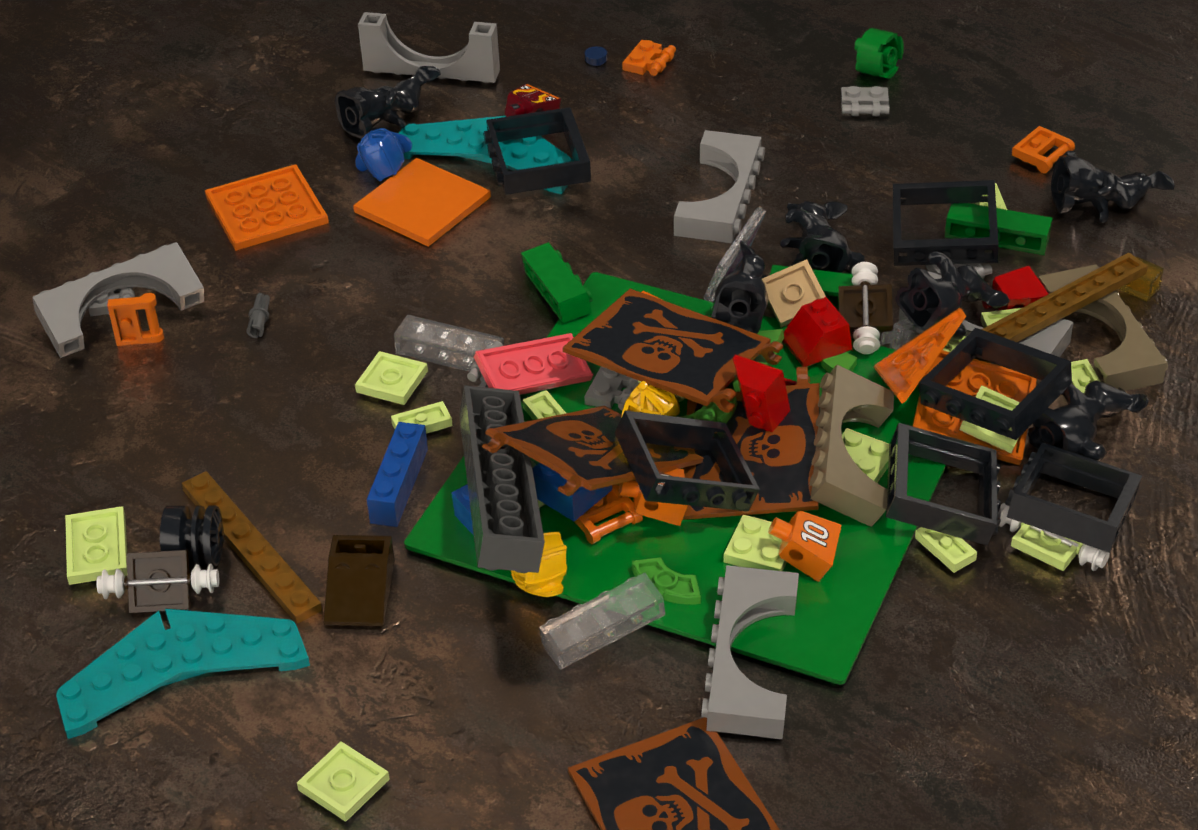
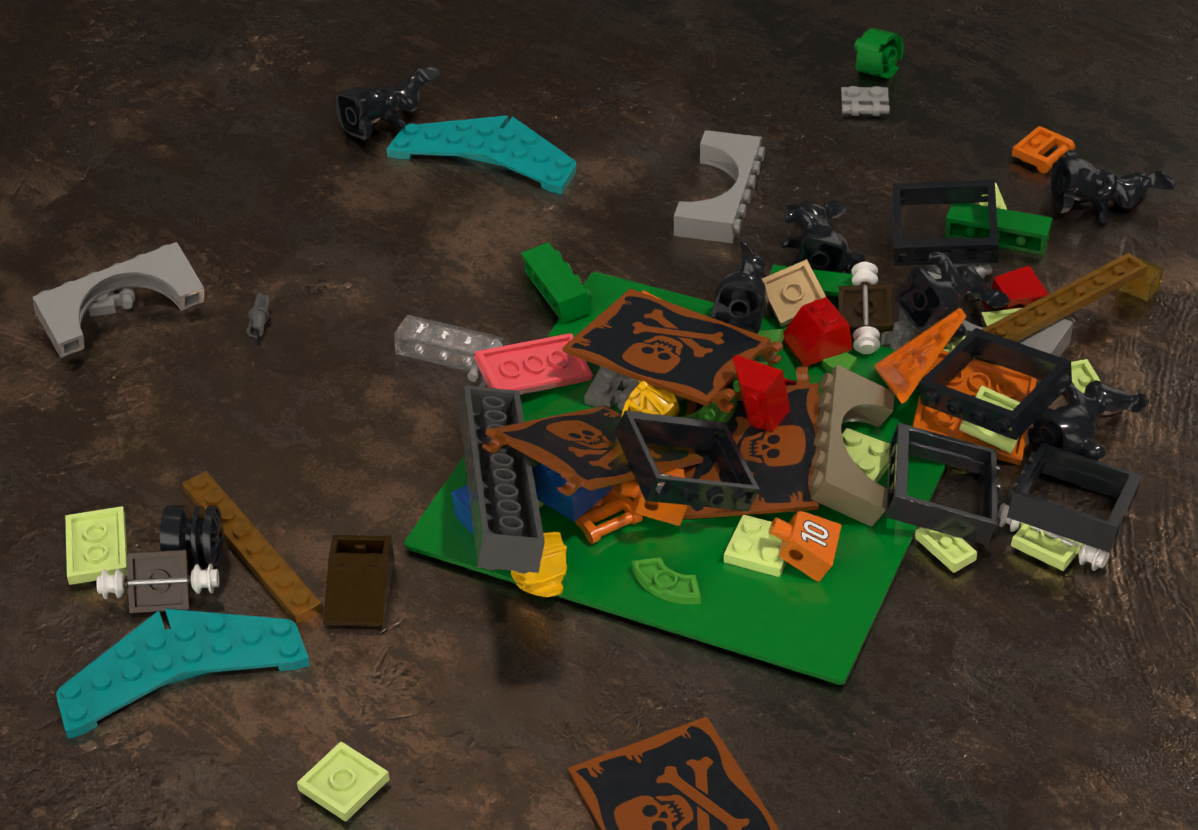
orange plate [107,293,164,346] -> none
orange tile [205,164,329,251] -> none
orange tile [353,158,491,247] -> none
blue piece [355,128,412,181] -> none
yellowish green plate [355,351,428,405] -> none
light grey arch [358,12,500,83] -> none
blue brick [367,422,428,527] -> none
yellowish green plate [391,401,453,434] -> none
black window [483,107,591,195] -> none
dark red torso [505,84,561,117] -> none
yellowish green plate [522,390,566,420] -> none
clear brick [539,573,665,670] -> none
dark blue tile [585,46,607,66] -> none
orange plate [622,40,676,76] -> none
light grey arch [701,565,799,739] -> none
clear tile [703,207,766,302] -> none
dark tan arch [1038,264,1168,391] -> none

